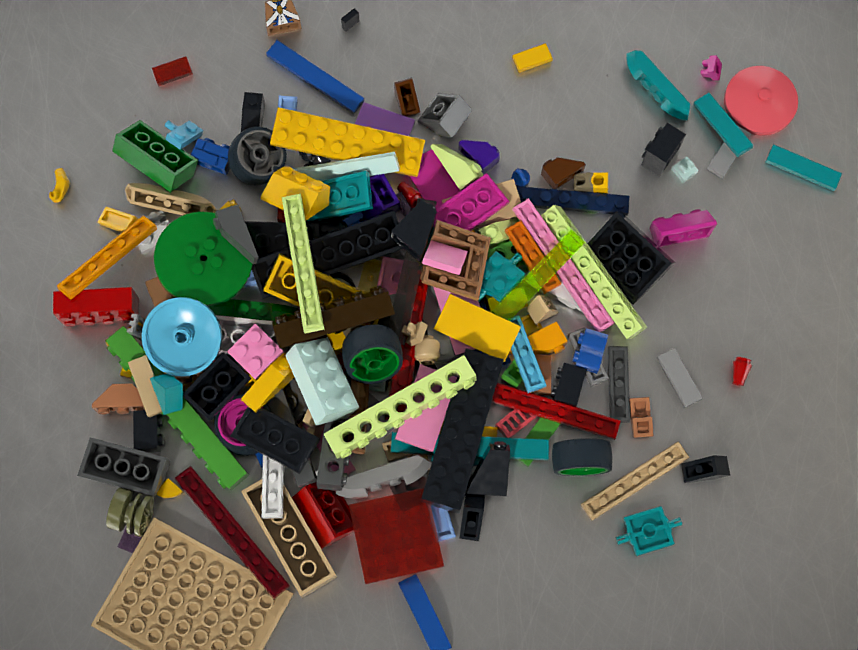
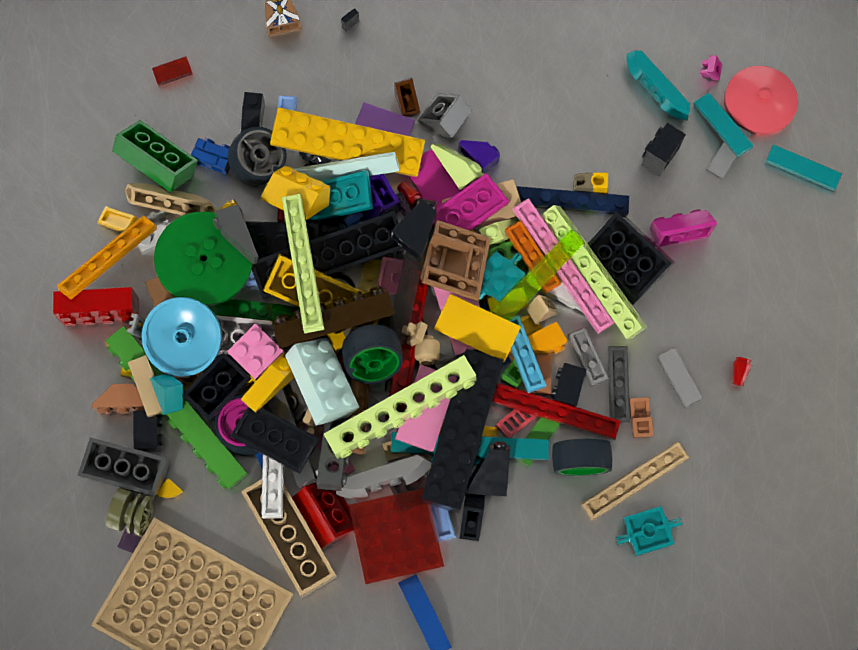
yellow arm [49,168,70,203] -> none
medium azure plate [165,120,204,149] -> none
dark red tile [175,466,290,600] -> none
blue tile [266,40,365,114] -> none
bright pink tile [422,240,468,275] -> none
blue tile [511,168,530,187] -> none
yellow tile [512,43,553,73] -> none
reddish brown slope [541,157,586,189] -> none
blue brick [572,328,608,374] -> none
light aqua tile [671,157,698,183] -> none
black slope [681,455,730,483] -> none

